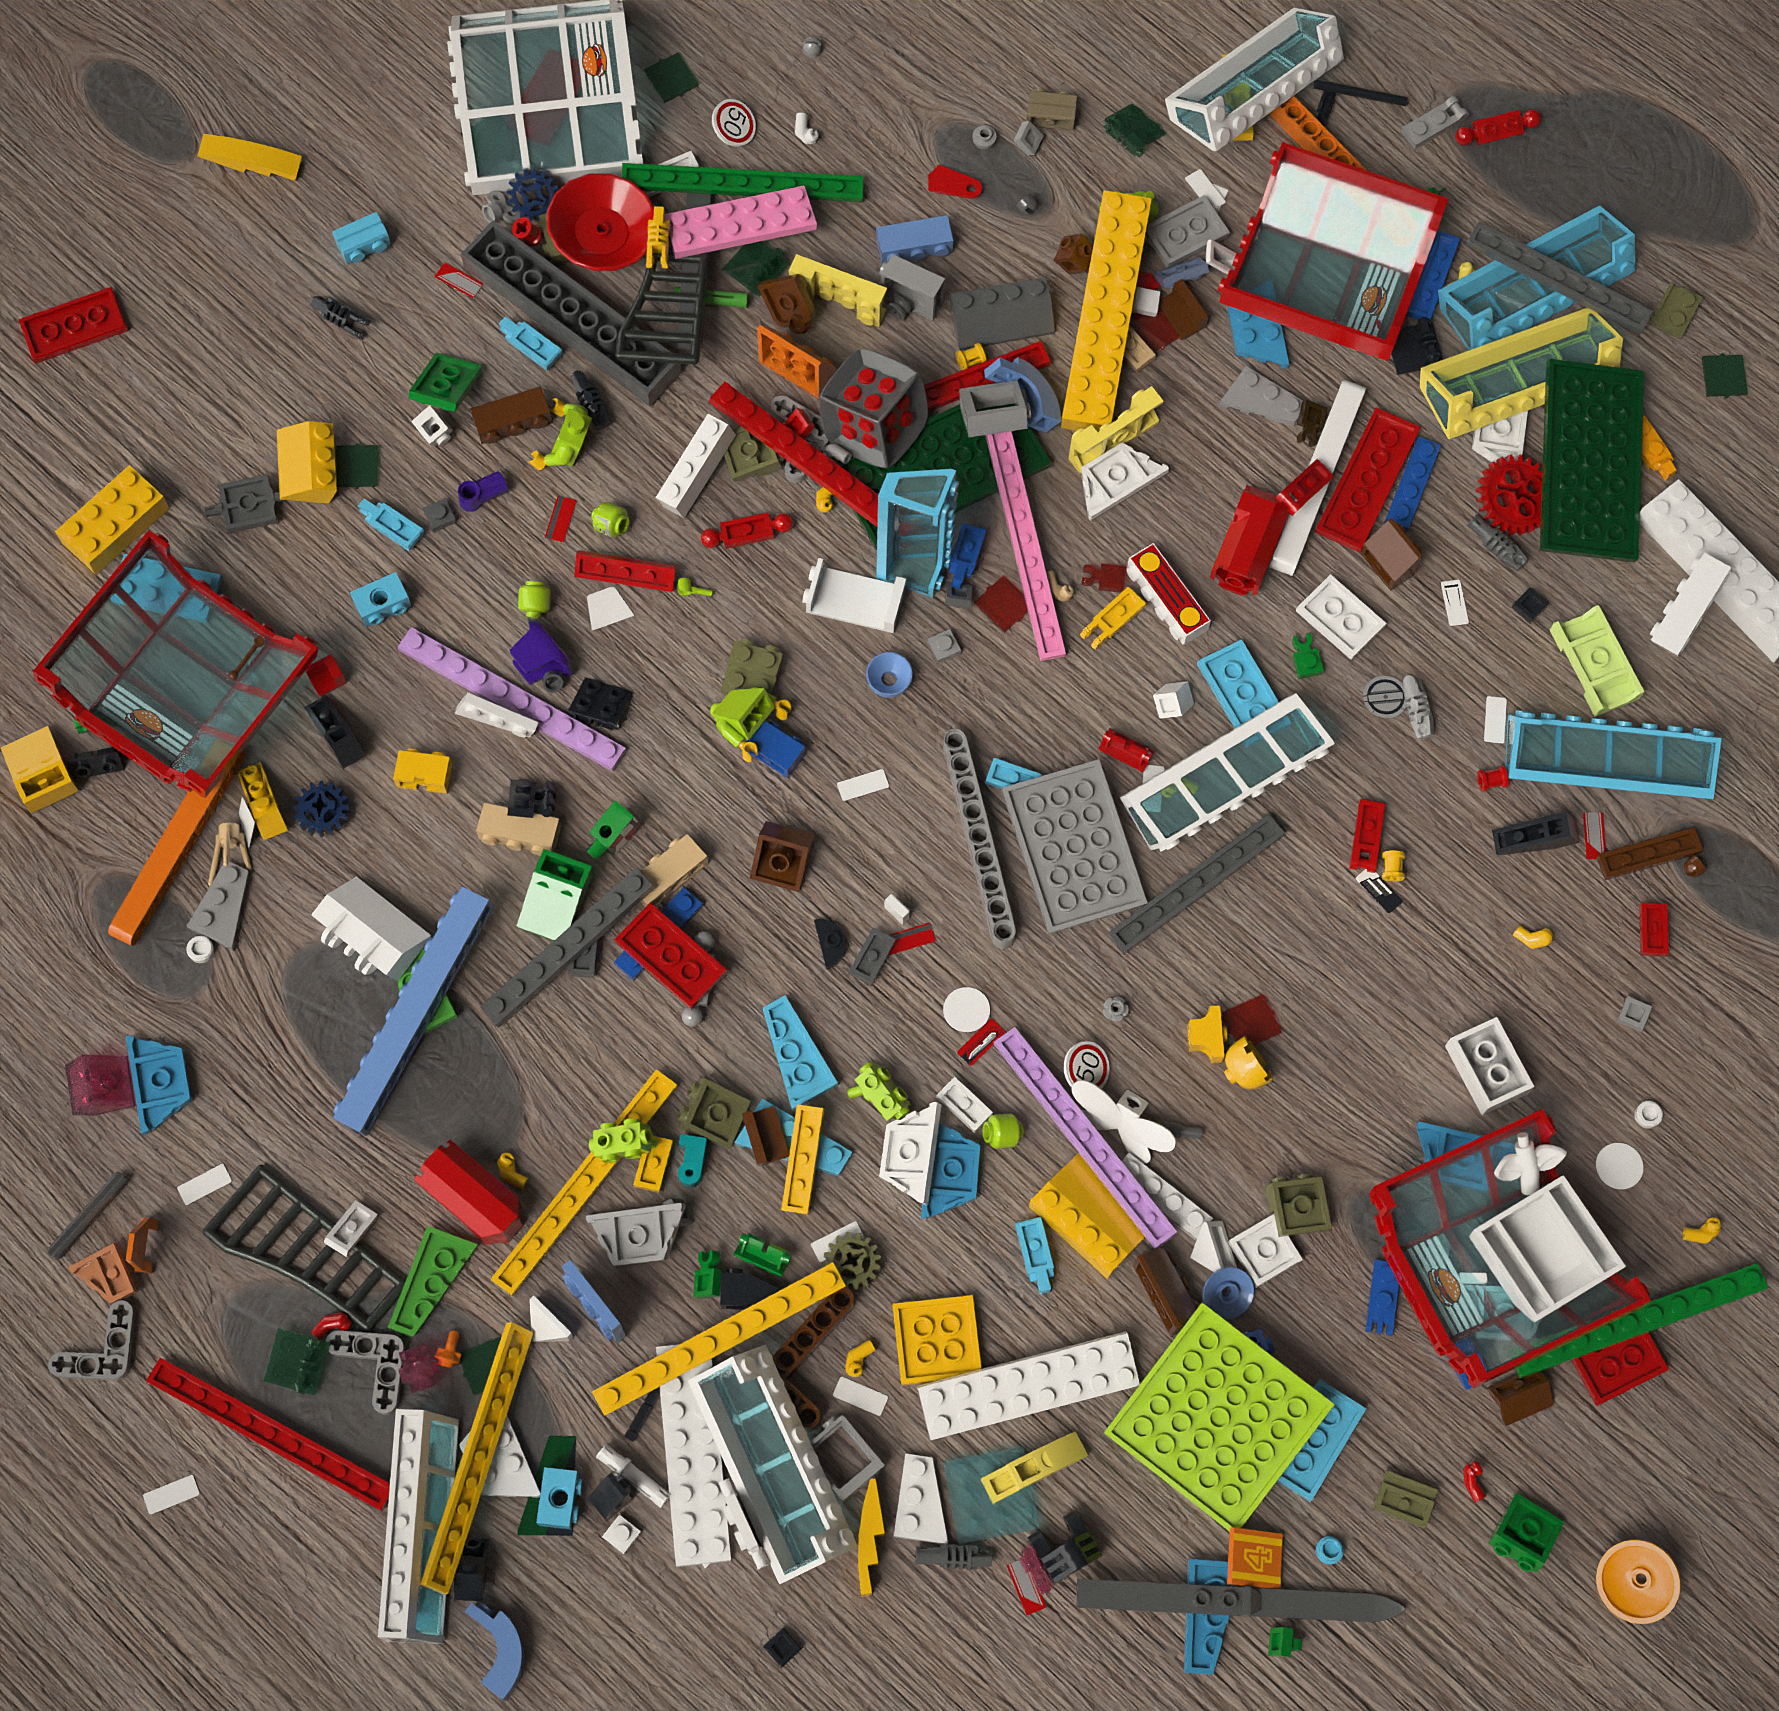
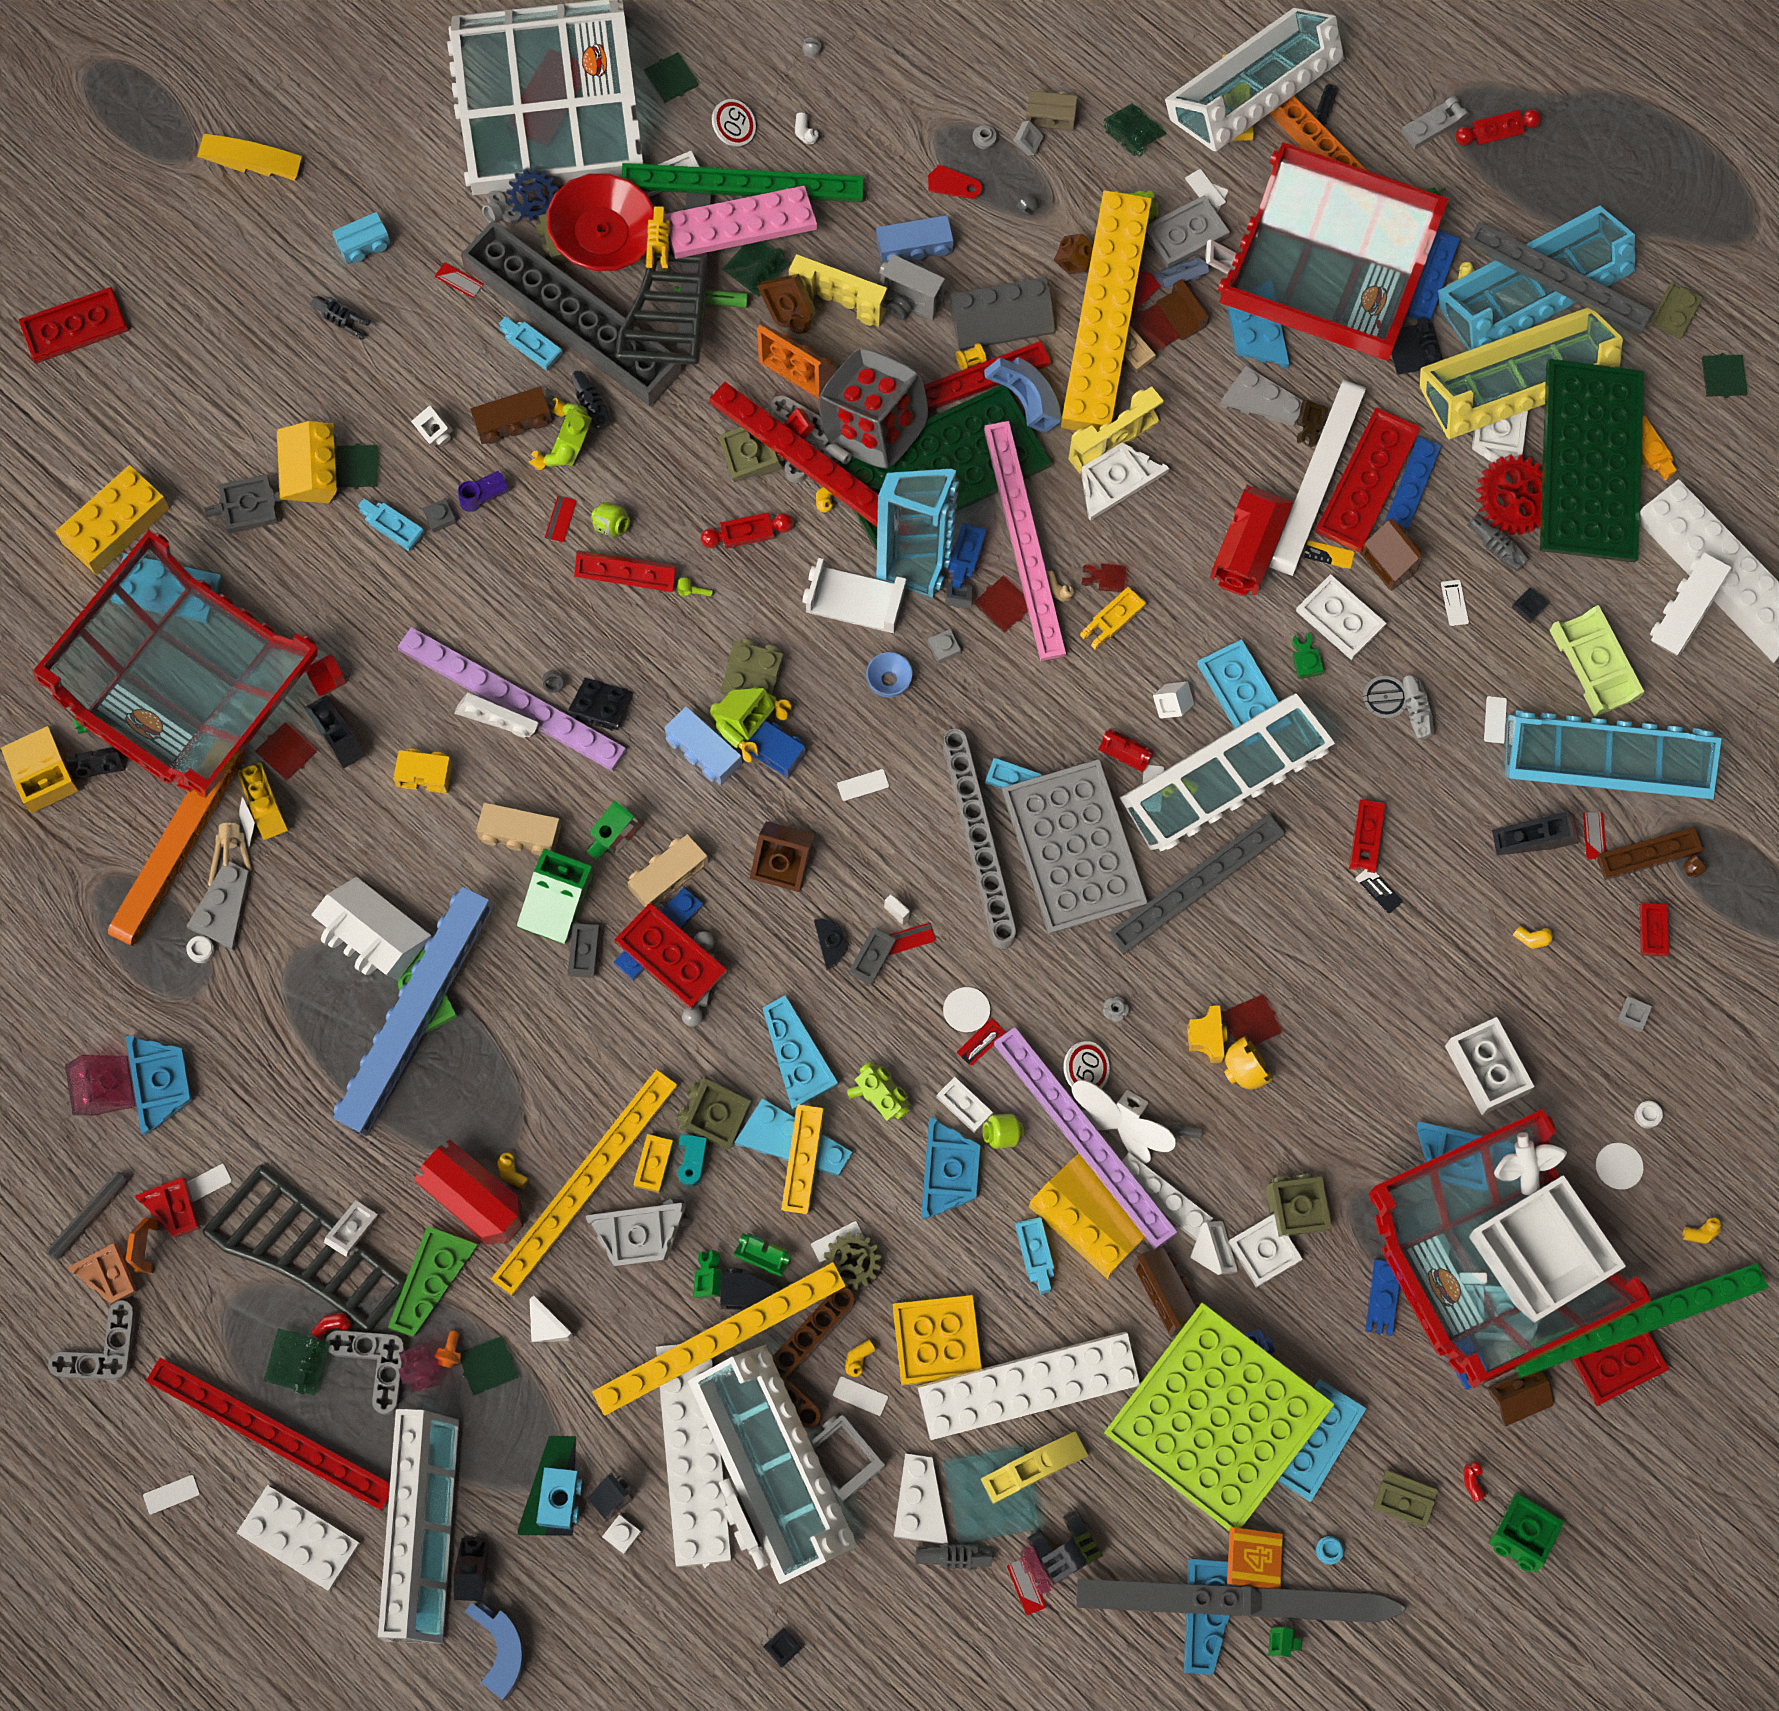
reddish brown hinge [228,636,264,681] -> none
dark blue gear [293,781,350,837] -> none
medium azure brick [350,572,411,627] -> none
green plate [409,353,482,412] -> none
yellow plate [420,1322,533,1594] -> none
white wing [459,1416,541,1498] -> none
dark grey plate [480,868,655,1028] -> none
black plate [507,779,556,818] -> none
dark purple piece [510,618,572,685] -> none
red bush [512,217,543,246] -> none
lime head [518,581,551,618] -> none
medium blue plate [562,1260,626,1344] -> none
white sticker [587,587,634,631] -> none
lime brick [589,1119,658,1163] -> none
white pin [596,1444,671,1508] -> none
black wheel [624,1389,660,1442] -> none
white brick [656,414,736,518] -> none
reddish brown panel [742,1106,790,1166] -> none
yellow slope [858,1478,885,1597] -> none
white wing [879,1102,941,1205] -> none
light grey window [959,380,1031,437] -> none
brick [1126,543,1211,645] -> none
white tile [1132,287,1160,317] -> none
medium blue dish [1202,1267,1254,1319] -> none
red plate [1275,459,1334,516] -> none
black bar [1314,79,1407,106] -> none
yellow bush [1382,850,1405,882] -> none
red bush [1477,765,1509,792] -> none
light orange dish [1596,1539,1681,1624] -> none
none -> red wing [135,1177,200,1238]
none -> white plate [237,1485,361,1592]
none -> clear red piece [255,722,317,781]
none -> light blue brick [665,707,742,785]
none -> yellow sticker [1304,541,1354,569]

